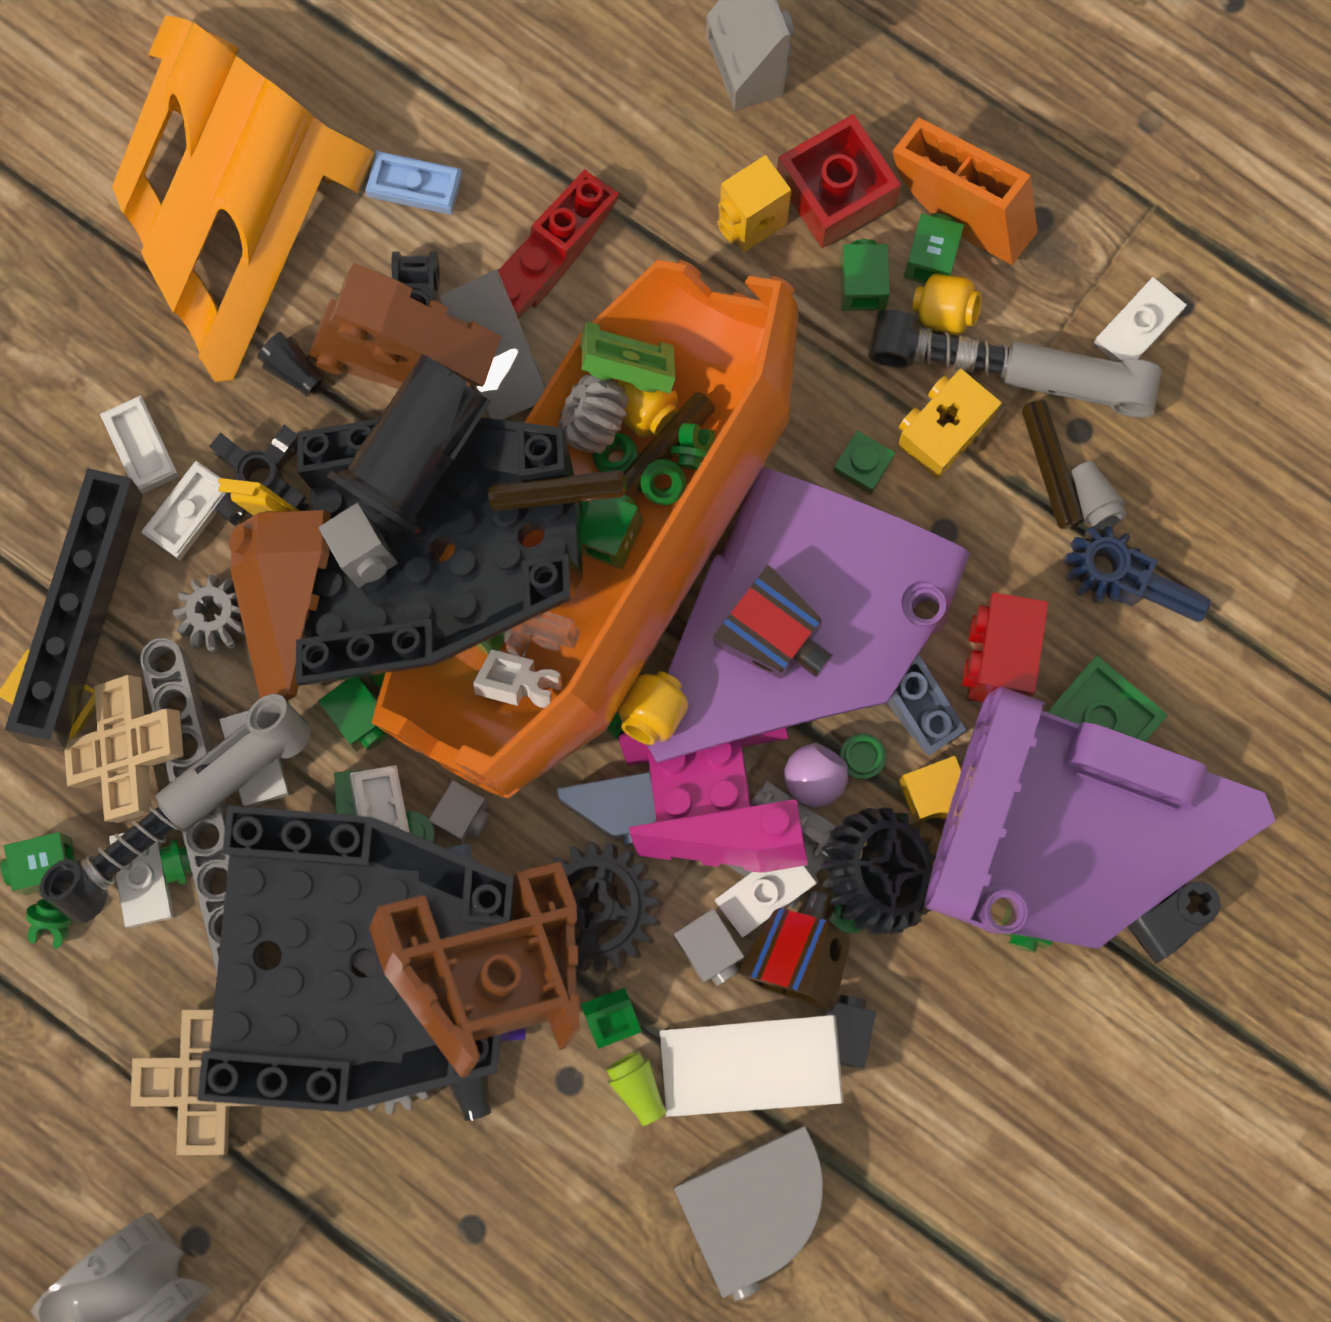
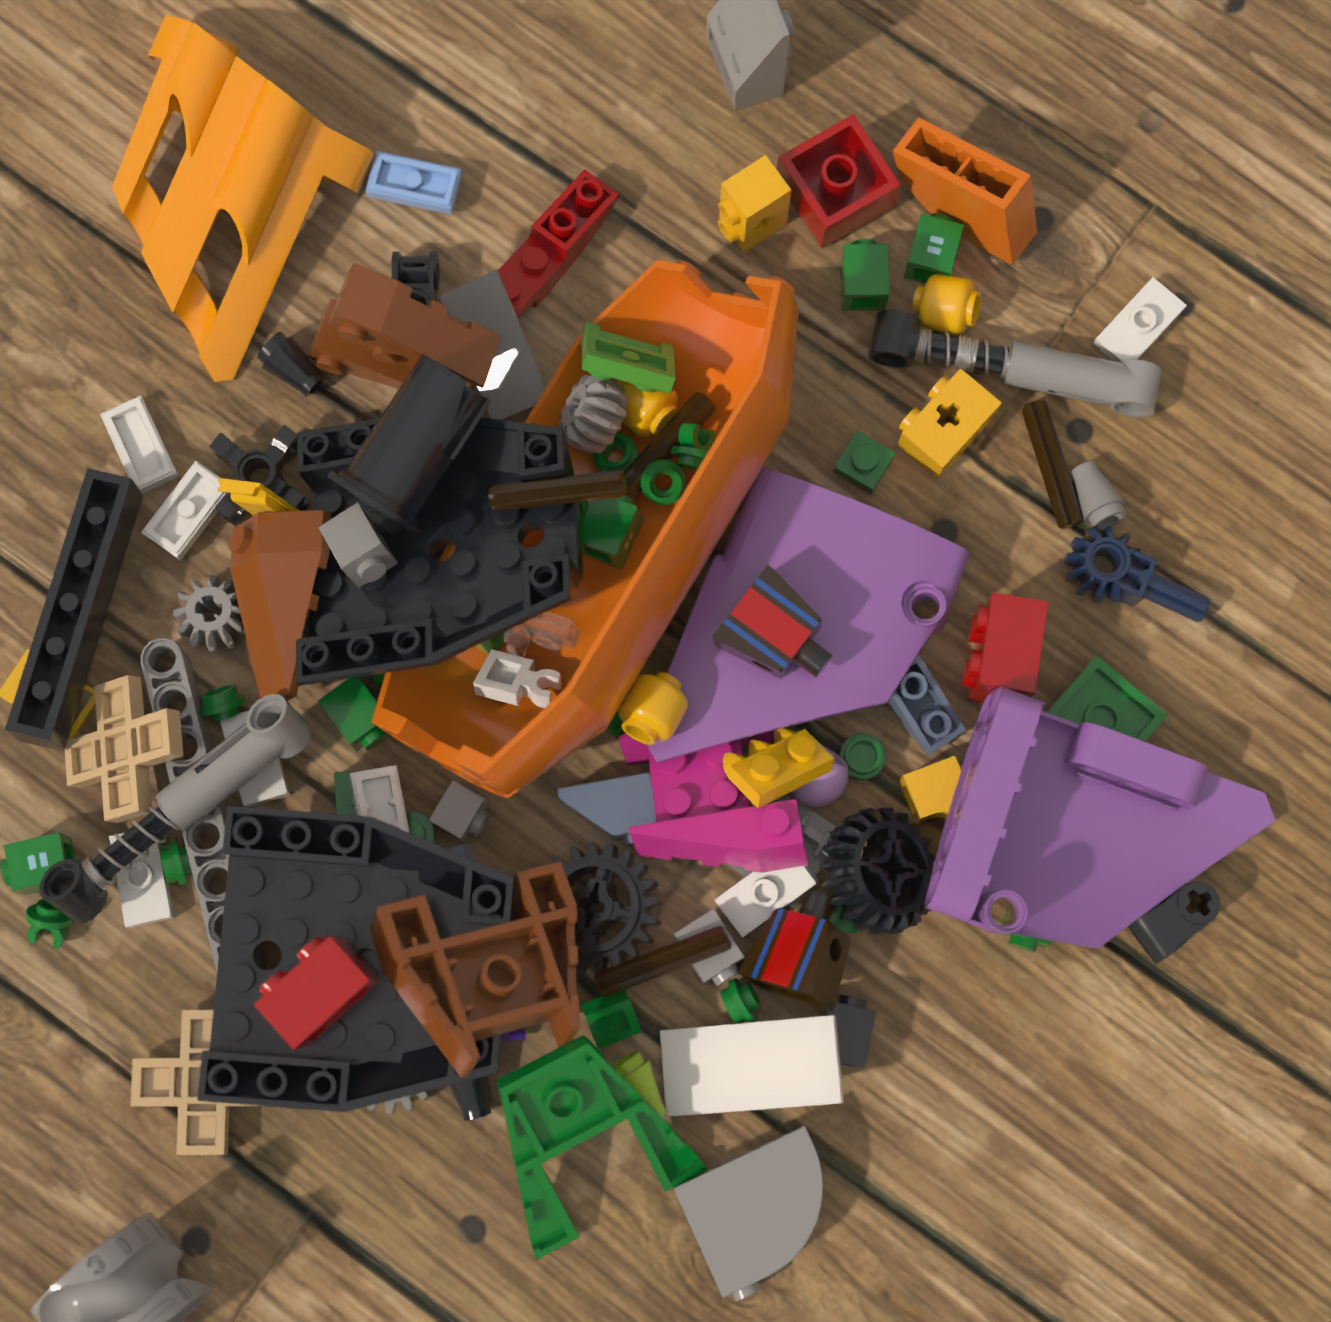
none -> green plate [199,684,246,721]
none -> red brick [254,936,381,1050]
none -> green wing [497,1035,707,1260]
none -> dark brown axle [595,926,731,997]
none -> green plate [720,978,761,1024]
none -> yellow plate [723,728,834,809]

